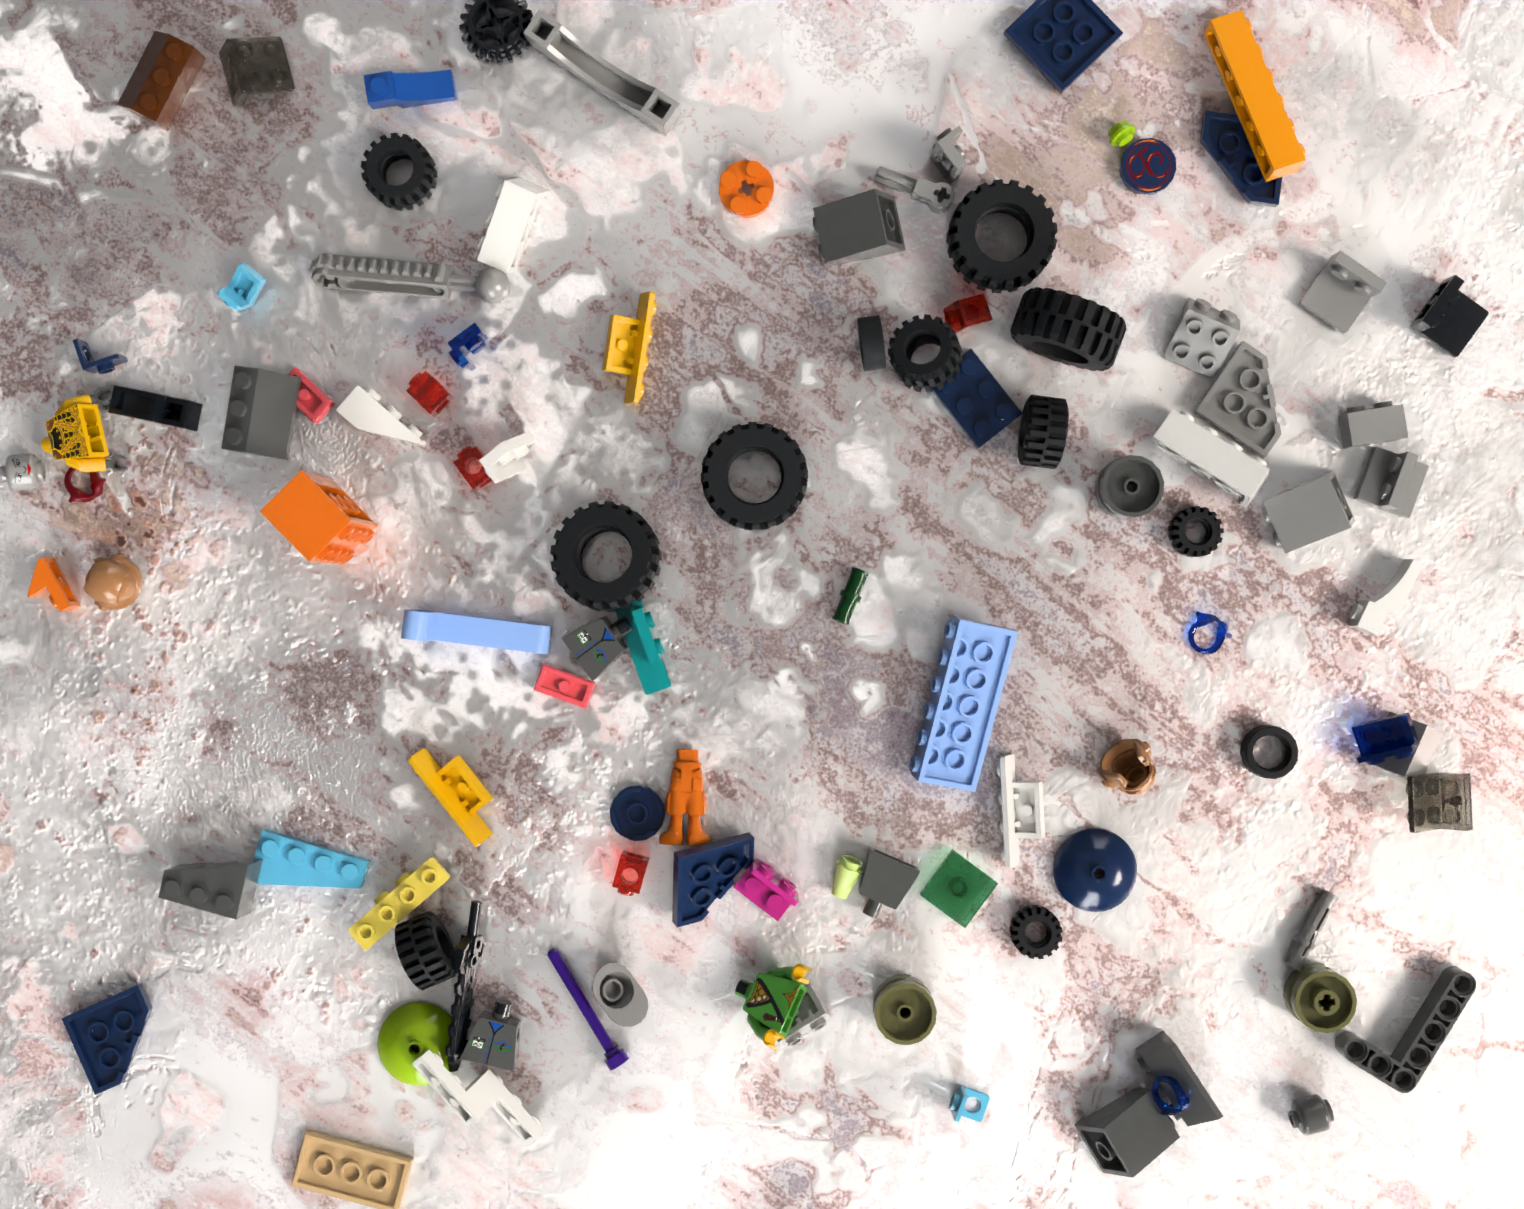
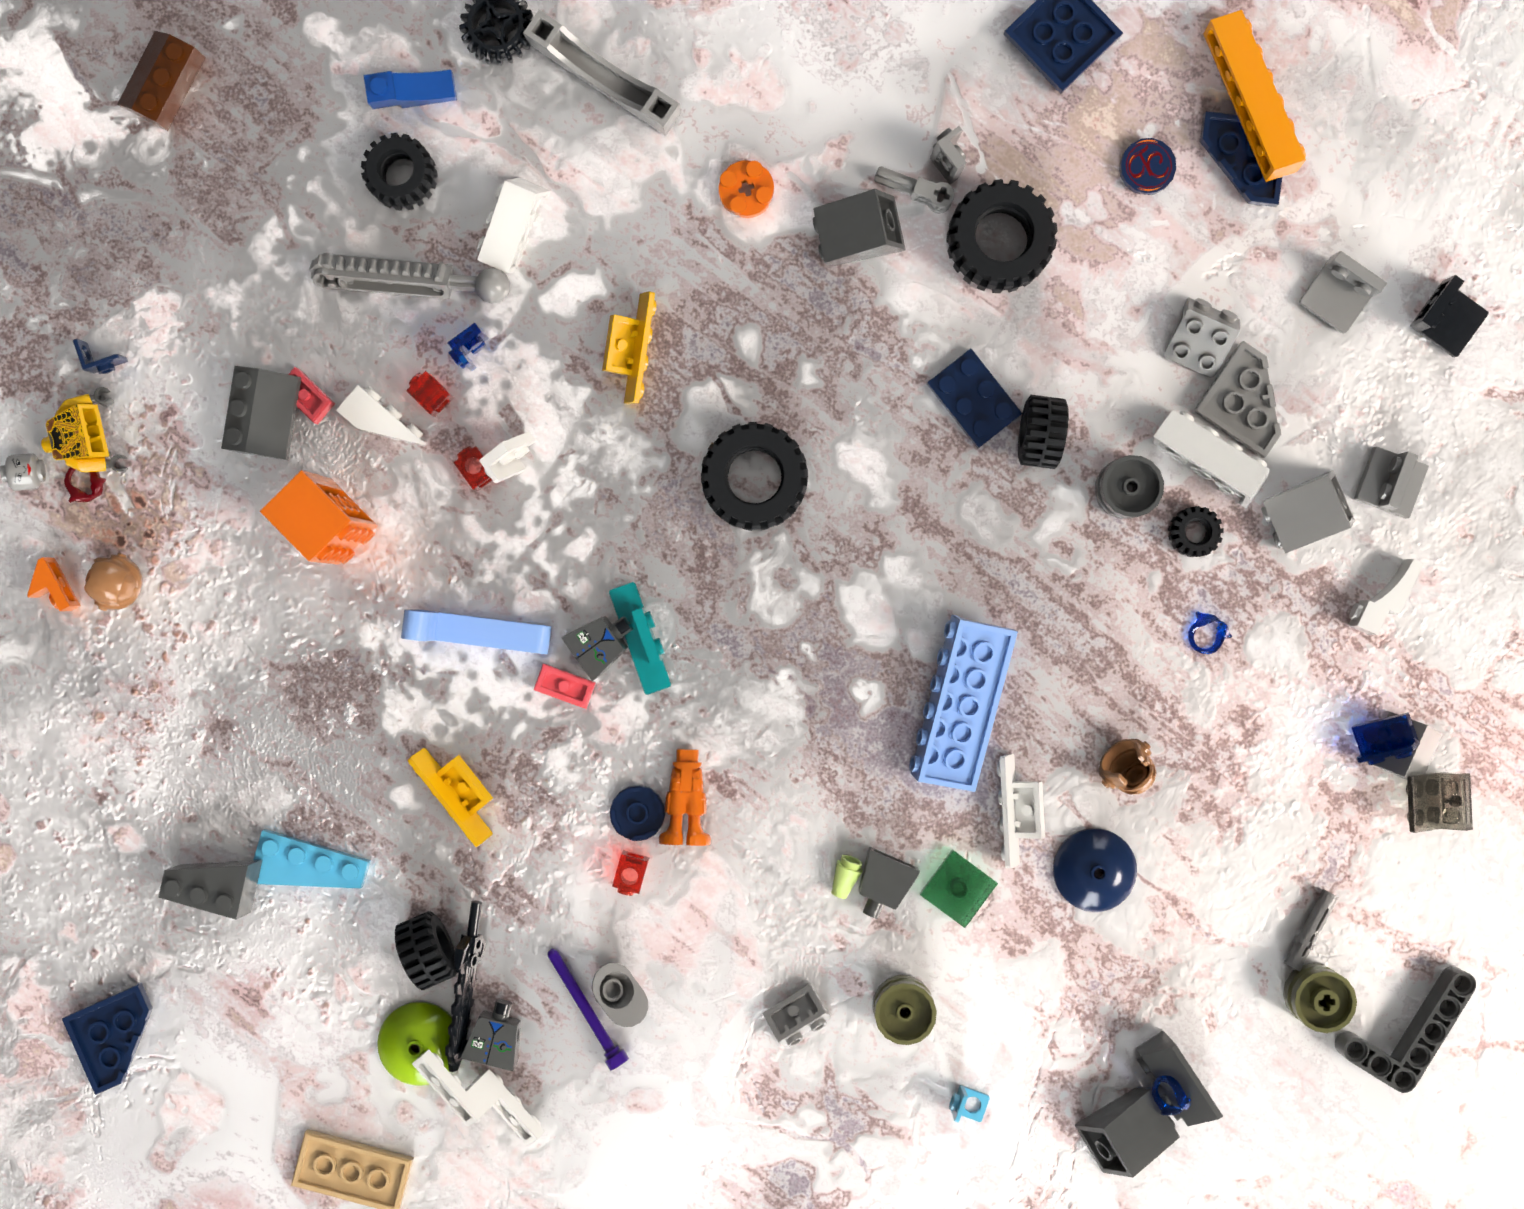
black slope [108,385,203,431] -> none
medium azure bracket [217,263,267,311] -> none
clear smoke bracket [219,36,295,106] -> none
light yellow bracket [348,857,450,950] -> none
black tyre [550,501,662,612] -> none
dark blue plate [672,832,754,928] -> none
dark pink bracket [734,860,799,921] -> none
bright green torso [735,964,812,1051] -> none
dark green pin [832,567,869,625] -> none
black tyre [857,315,886,371] -> none
black tyre [888,314,963,393] -> none
clear red bracket [943,293,993,334] -> none
black tyre [1009,905,1063,959] -> none
black tyre [1010,287,1127,371] -> none
lime plate [1108,120,1136,147] -> none
black tyre [1240,725,1299,779] -> none
dark grey head [1288,1094,1334,1136] -> none
light grey brick [1338,401,1408,449] -> none

